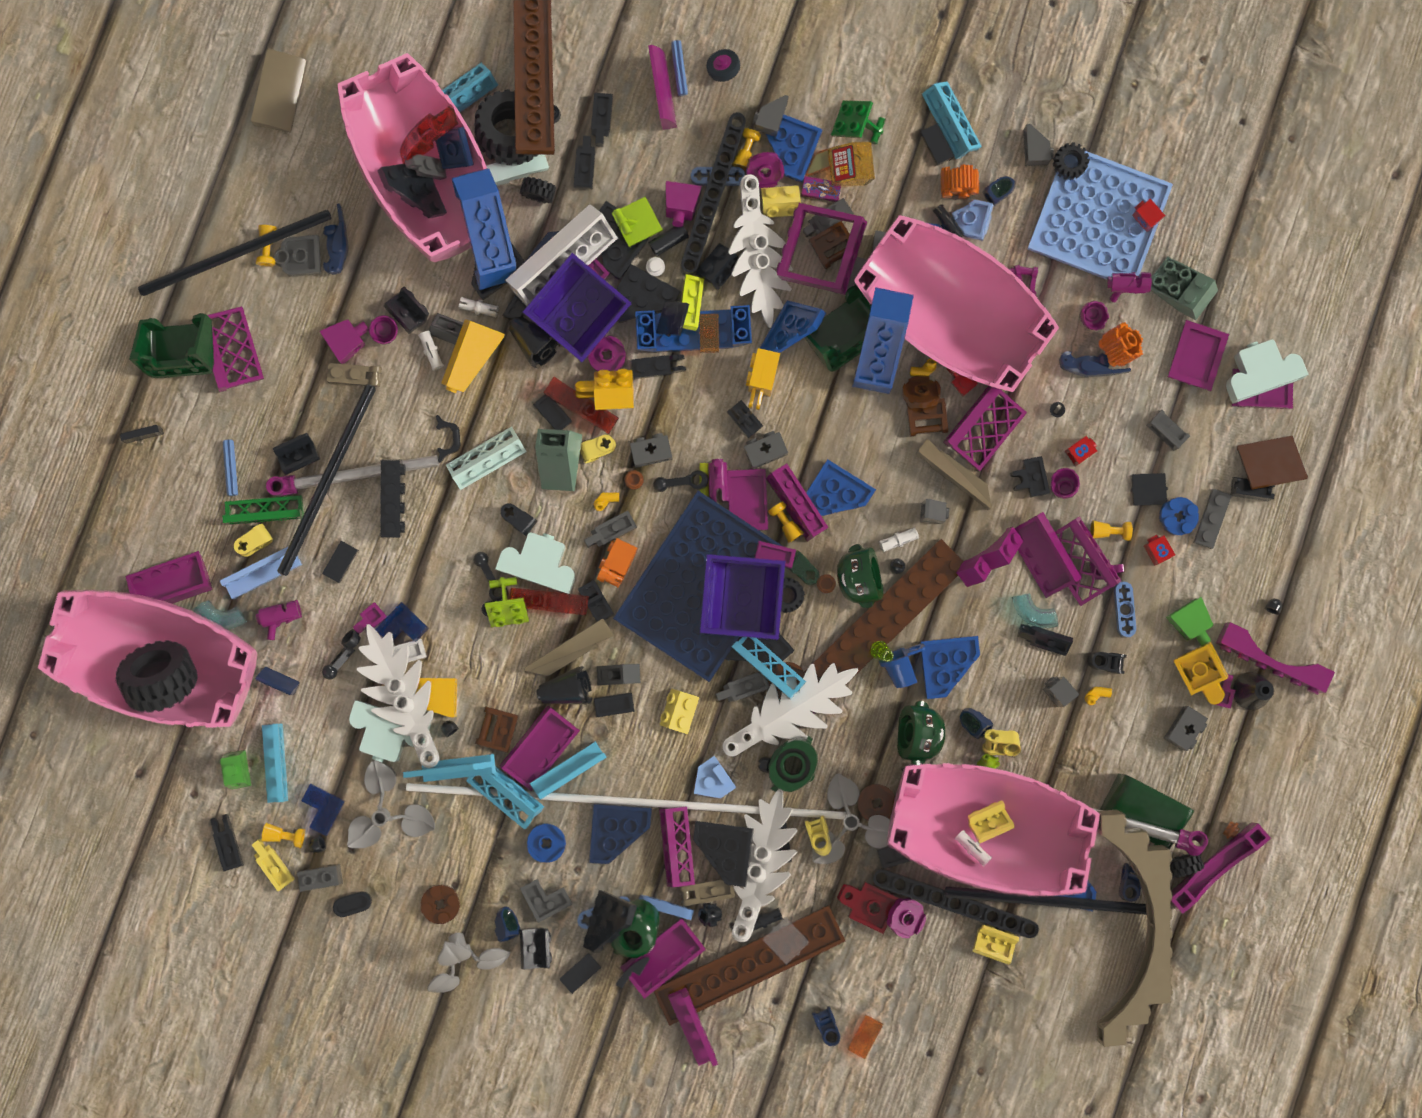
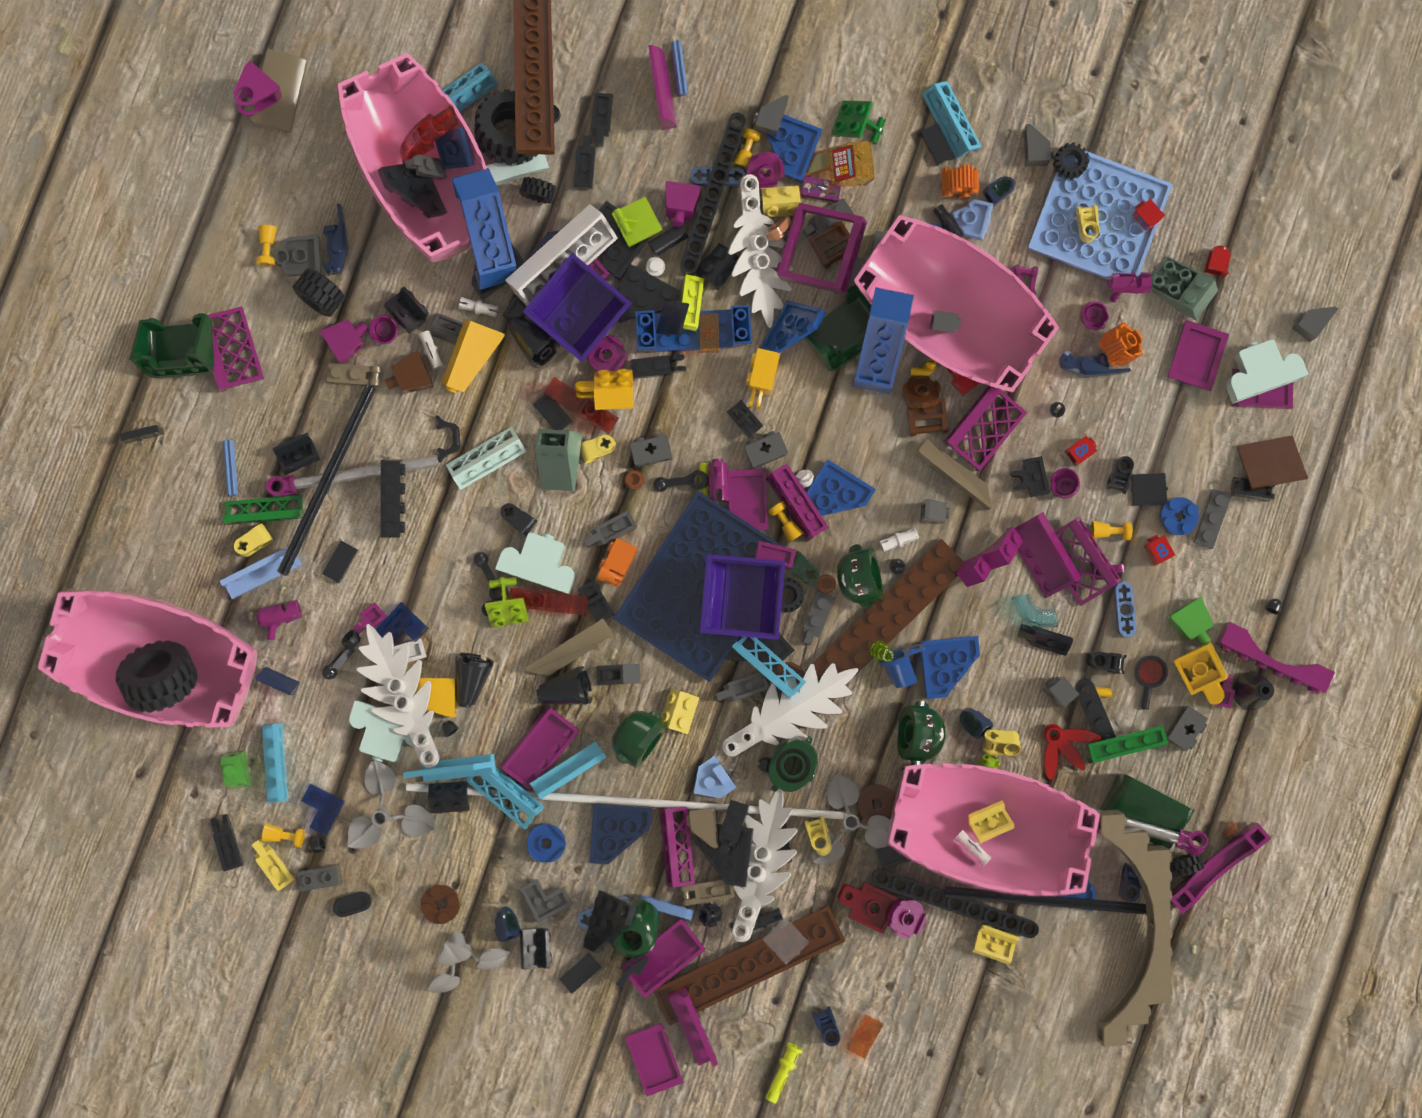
magenta slope [125,551,213,604] -> none
black axle [138,210,332,296] -> none
clear light blue cylinder [193,600,247,630] -> none
reddish brown plate [475,706,519,753] -> none
yellow arm [593,492,619,511] -> none
black tile [594,693,635,718] -> none
black wheel [706,49,740,82] -> none
dark grey hinge [1147,409,1190,451] -> none
none -> magenta hose [234,61,282,116]
none -> black tyre [292,268,345,317]
none -> reddish brown torso [385,351,434,394]
none -> black bracket [428,781,470,814]
none -> black cone [455,652,494,708]
none -> dark green piece [612,711,667,768]
none -> magenta piece [625,1023,683,1097]
none -> dark tan slope [687,808,720,848]
none -> black hinge [718,799,750,855]
none -> nougat plate [765,215,792,242]
none -> neon yellow pin [765,1042,803,1103]
none -> white plate [796,470,814,488]
none -> dark grey hinge [802,591,835,645]
none -> dark grey brick [929,310,961,333]
none -> red plant [1043,724,1101,781]
none -> black plate [1075,678,1116,742]
none -> light yellow piece [1076,205,1100,243]
none -> green fence [1087,726,1168,764]
none -> black piece [1106,456,1134,494]
none -> piece [1134,656,1168,710]
none -> red window [1204,245,1231,278]
none -> dark grey slope [1292,306,1338,342]

